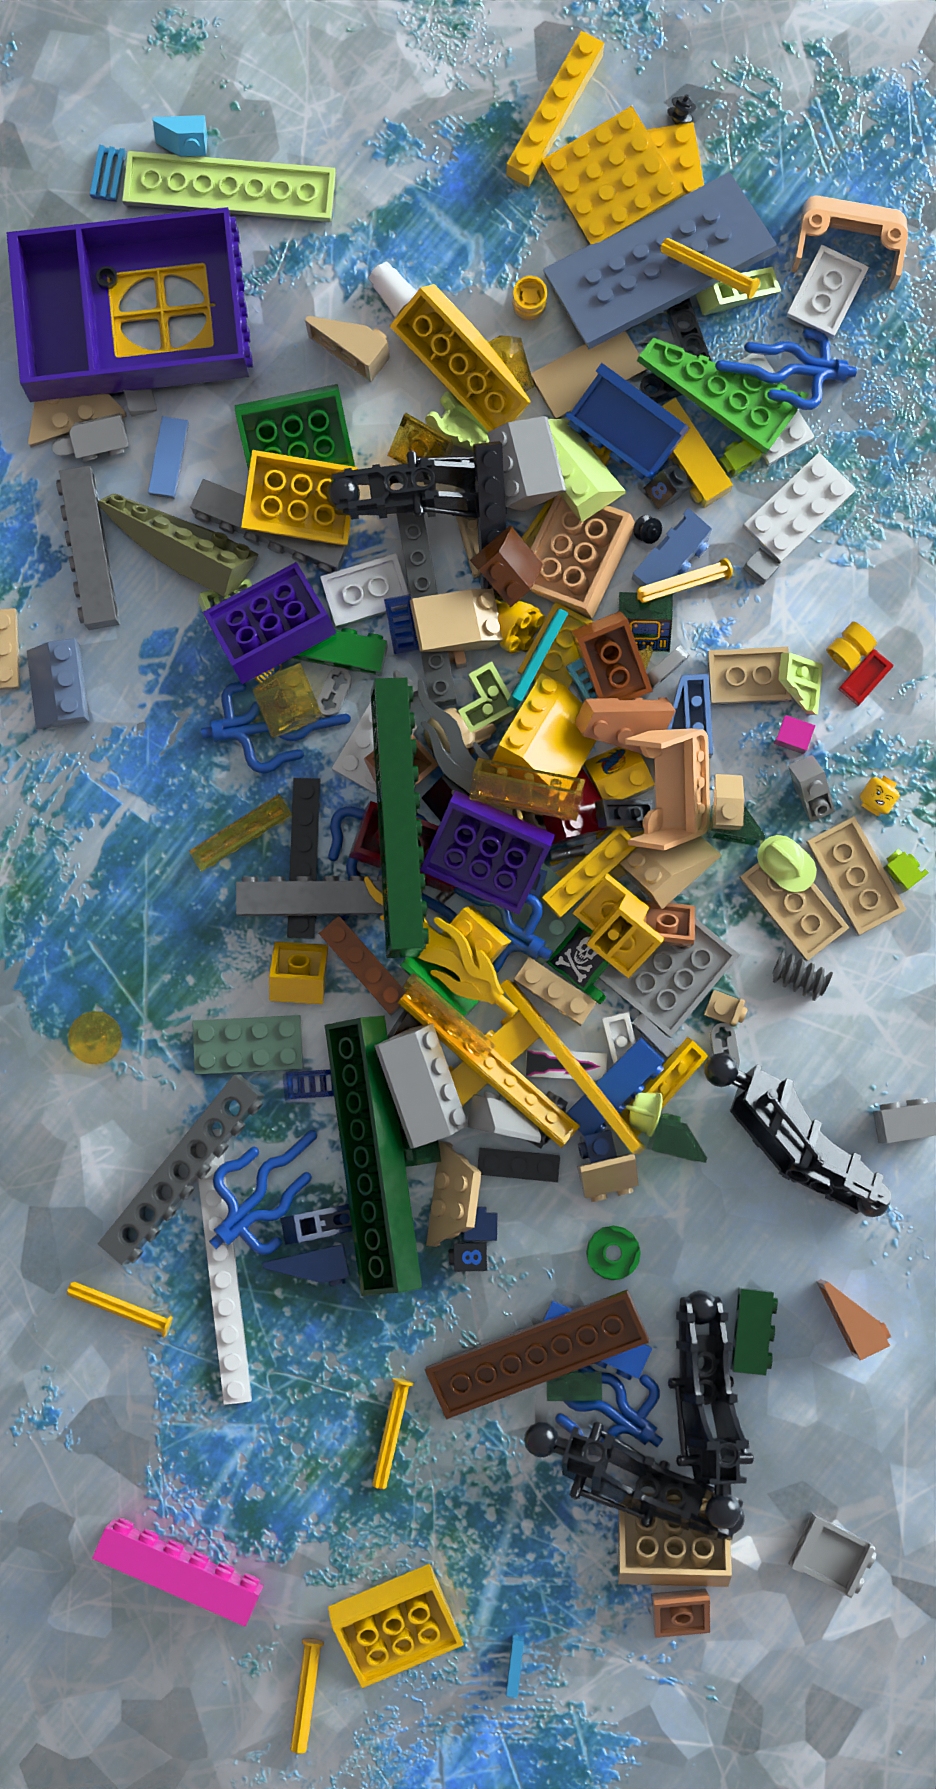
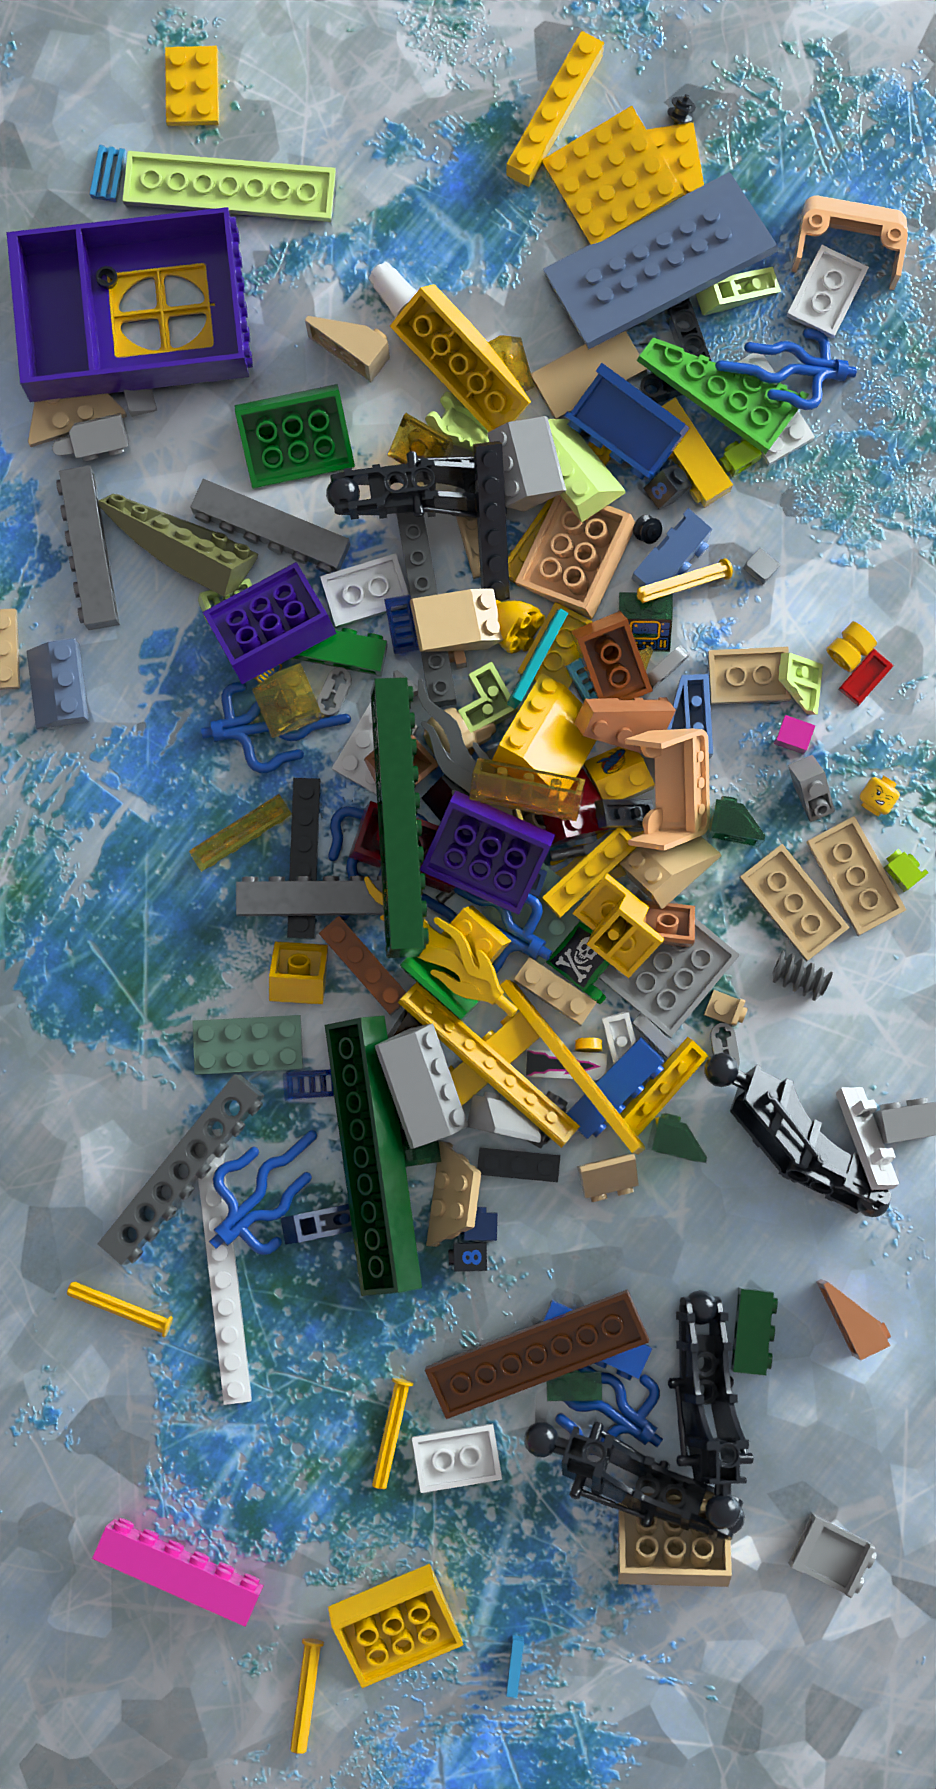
clear yellow tile [68,1011,123,1065] -> none
medium blue tile [148,416,189,499] -> none
medium azure slope [153,115,208,157] -> none
yellow slope [241,450,358,546] -> none
dark blue slope [262,1244,351,1287] -> none
clear yellow plate [403,973,496,1059] -> none
reddish brown slope [470,525,543,608] -> none
yellow wheel [513,276,547,321] -> none
dark blue brick [578,1130,617,1164] -> none
green tile [586,1225,641,1281] -> none
yellowish green piece [626,1092,662,1137] -> none
nougat slope [651,1589,710,1638] -> none
yellow axle [660,238,760,299] -> none
tan slope [712,774,744,830] -> none
white plate [743,452,856,563] -> none
yellowish green piece [757,835,817,892] -> none
none -> yellow plate [165,46,219,126]
none -> white plate [412,1423,502,1493]
none -> yellow tile [575,1038,602,1052]
none -> white hinge [836,1087,899,1190]

